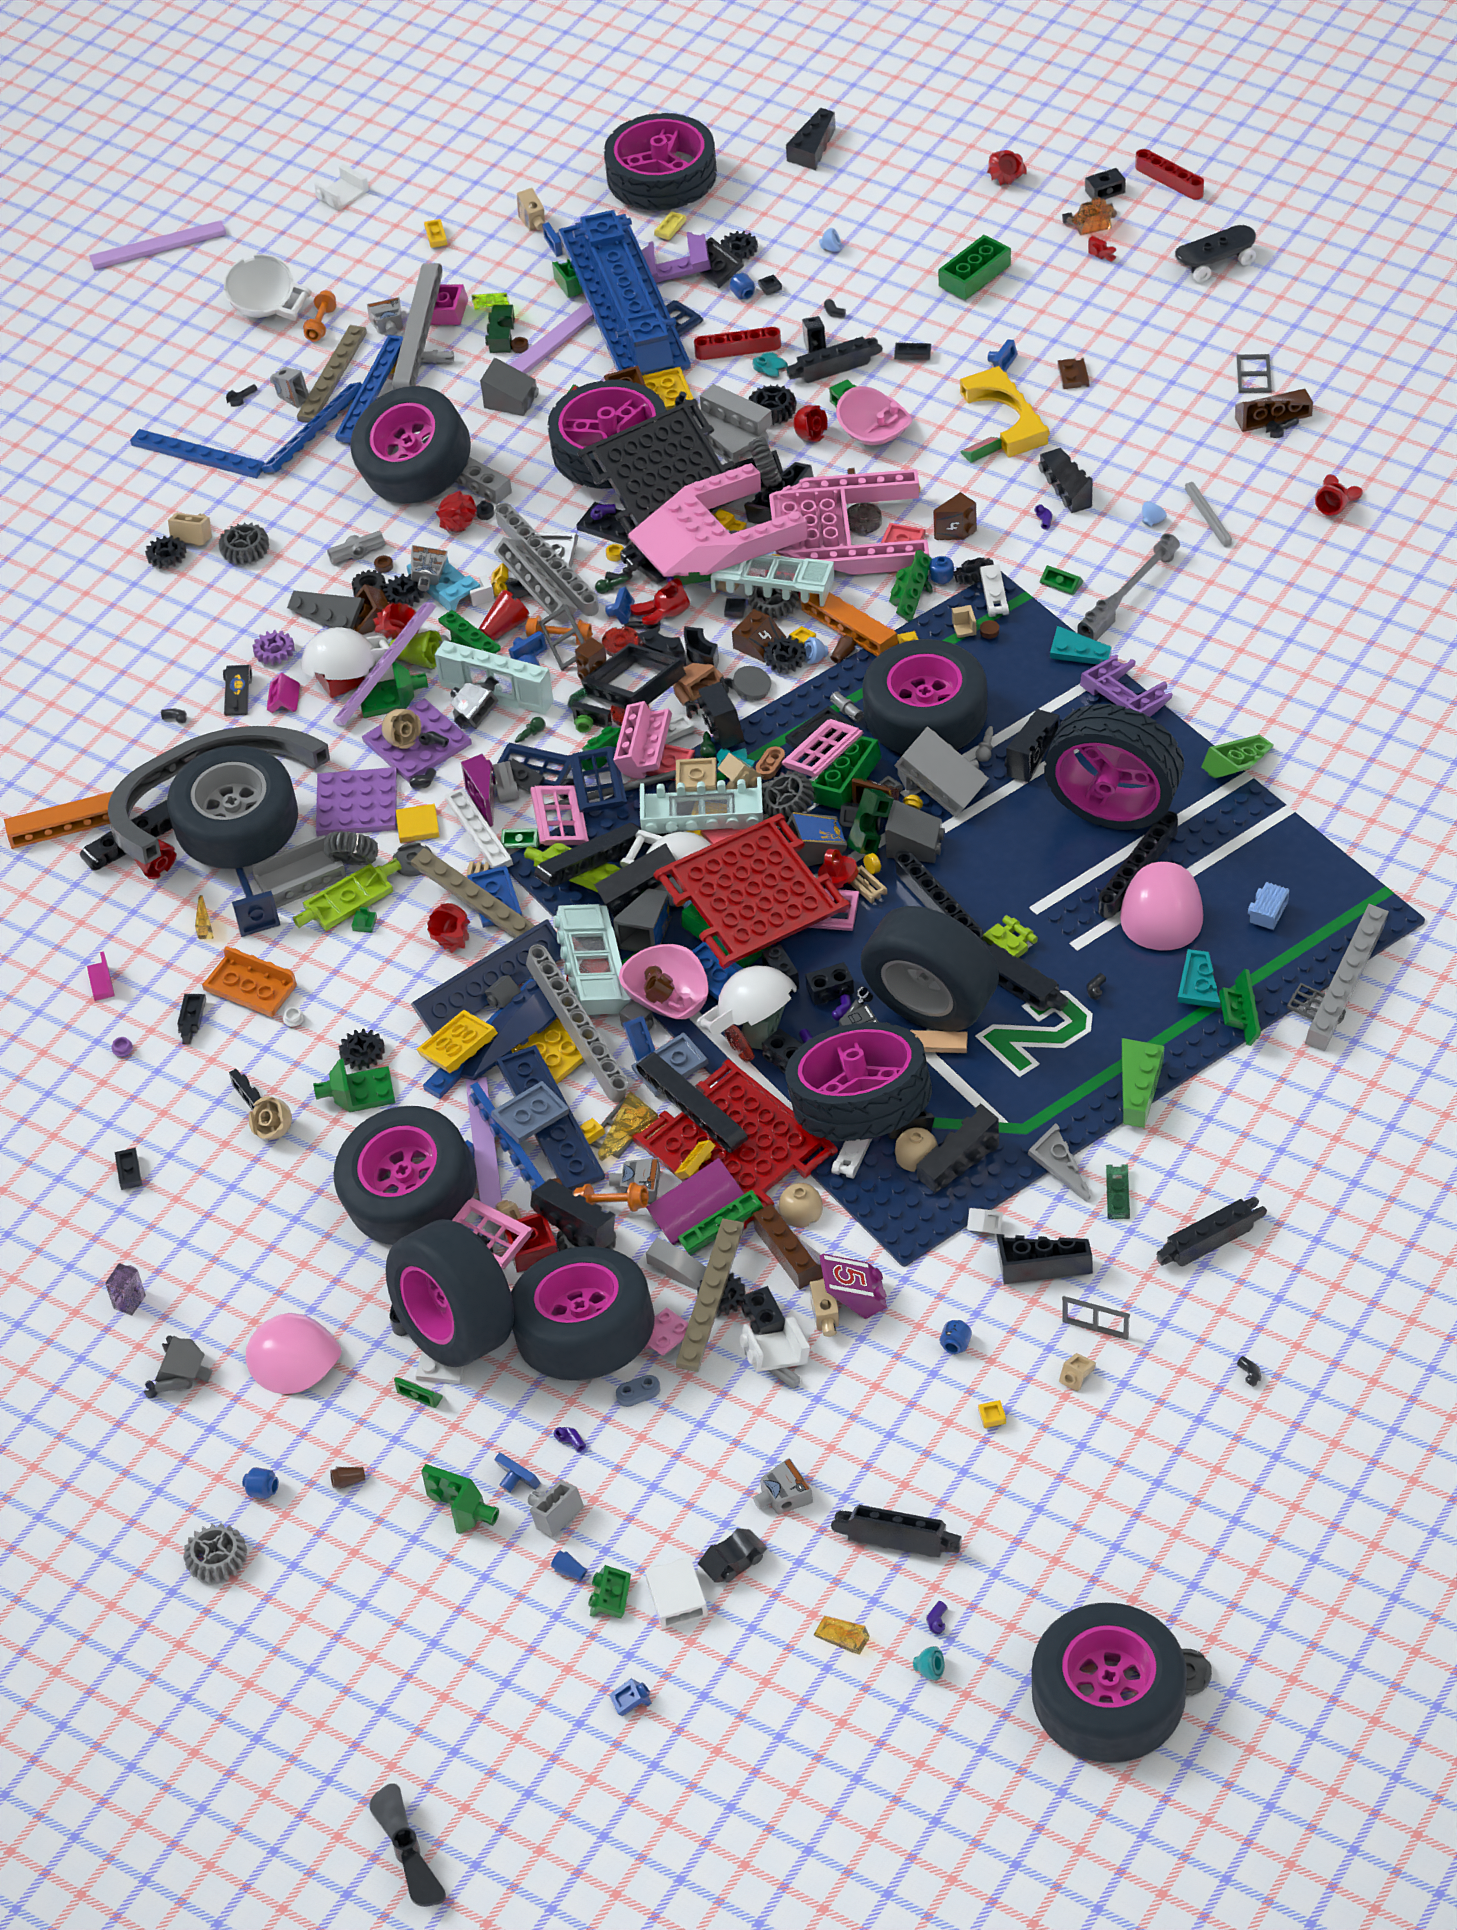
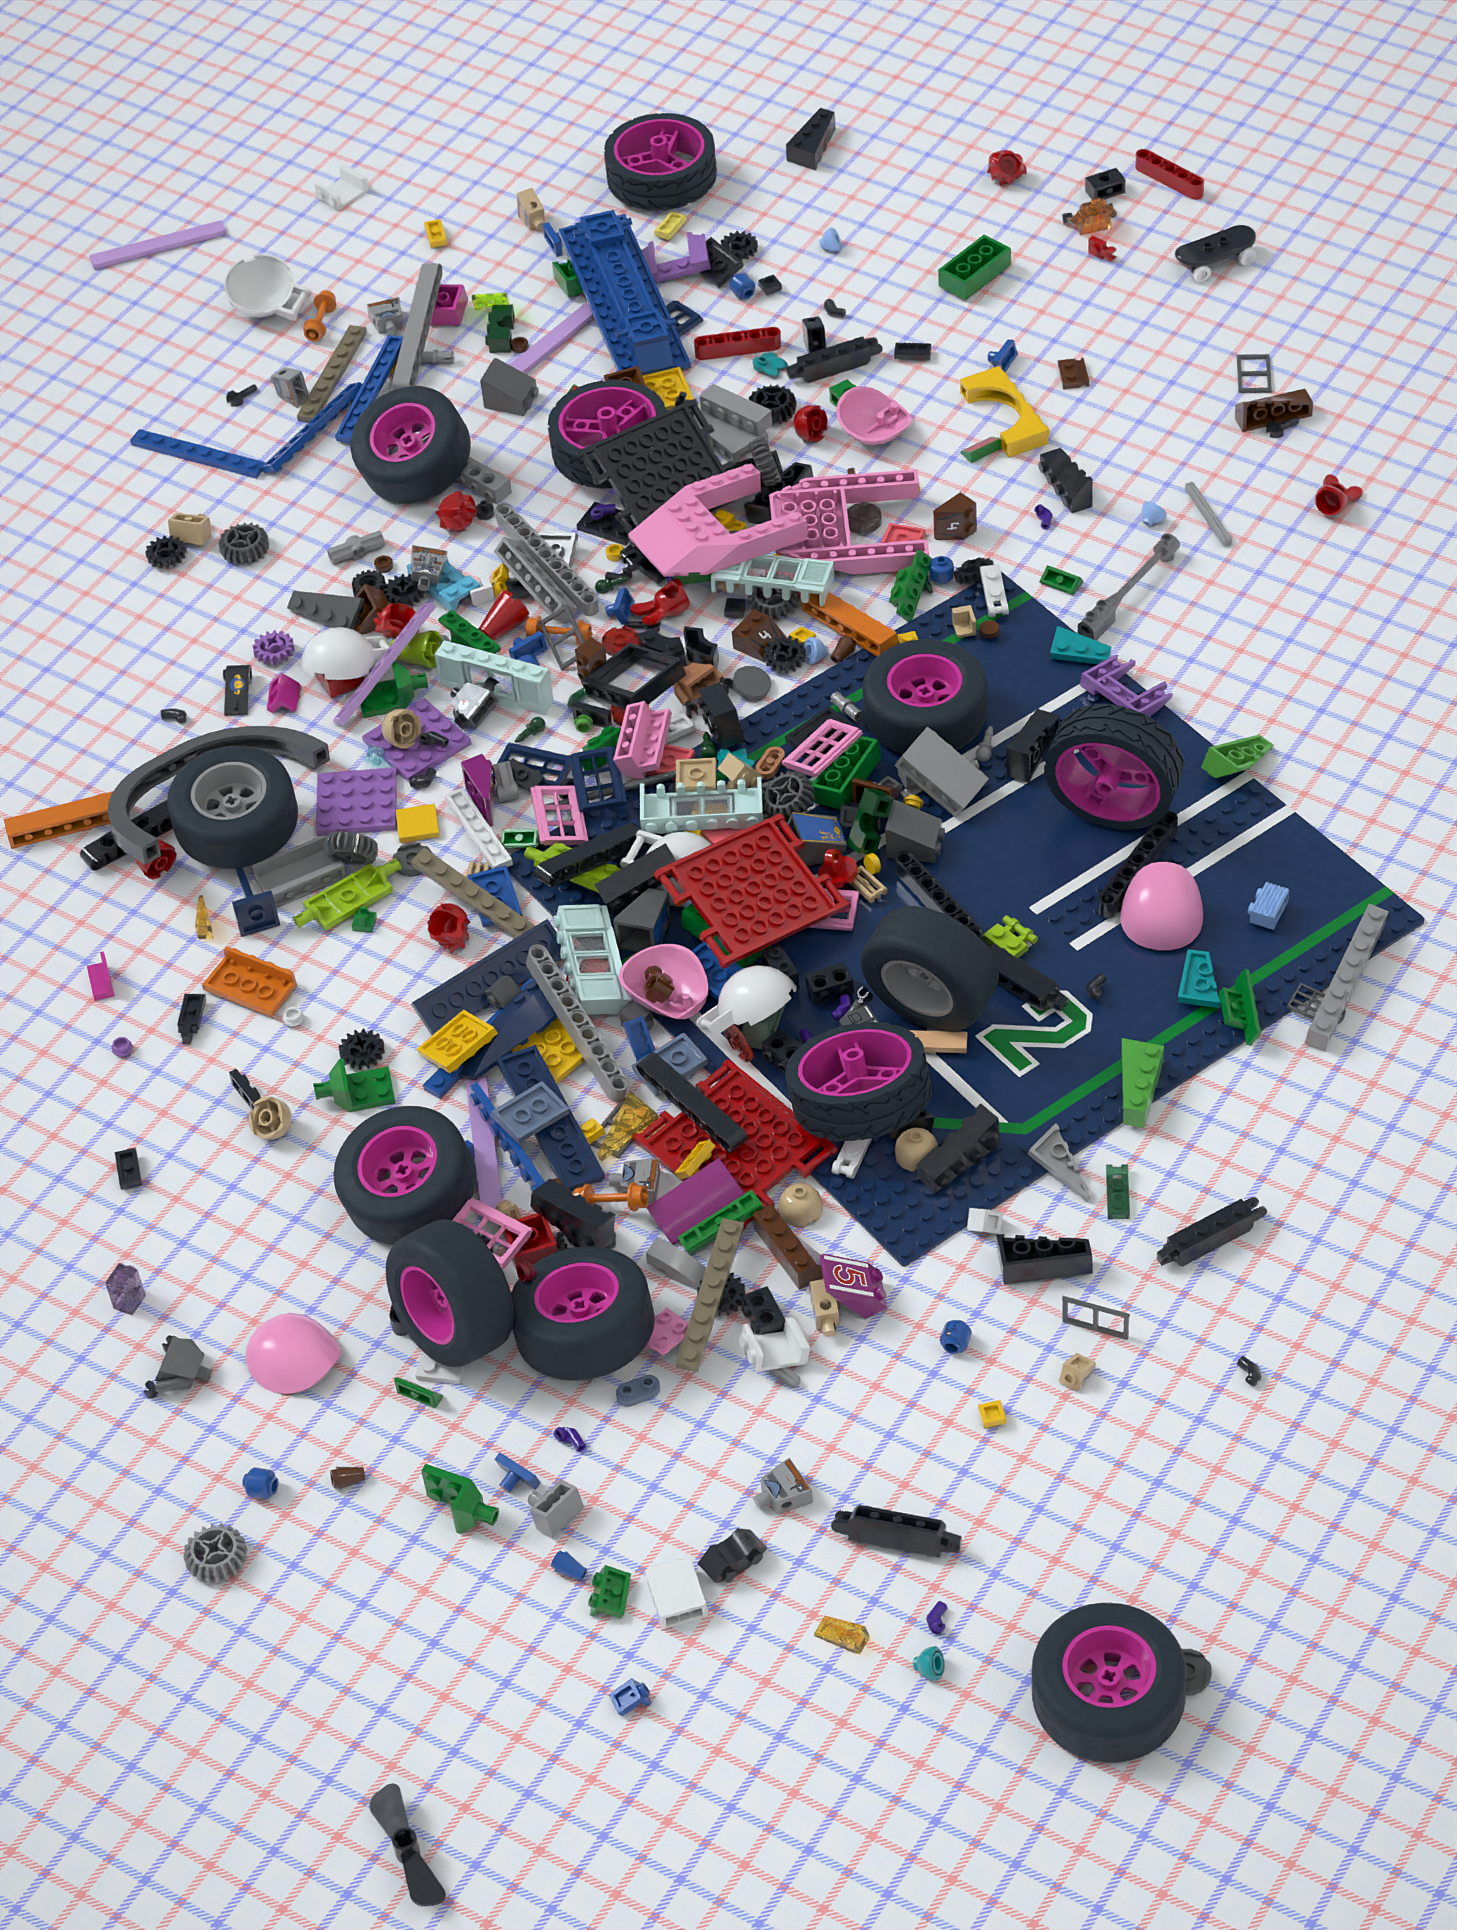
none -> clear light blue plate [364,744,385,766]
none -> dark red plate [516,1261,536,1283]

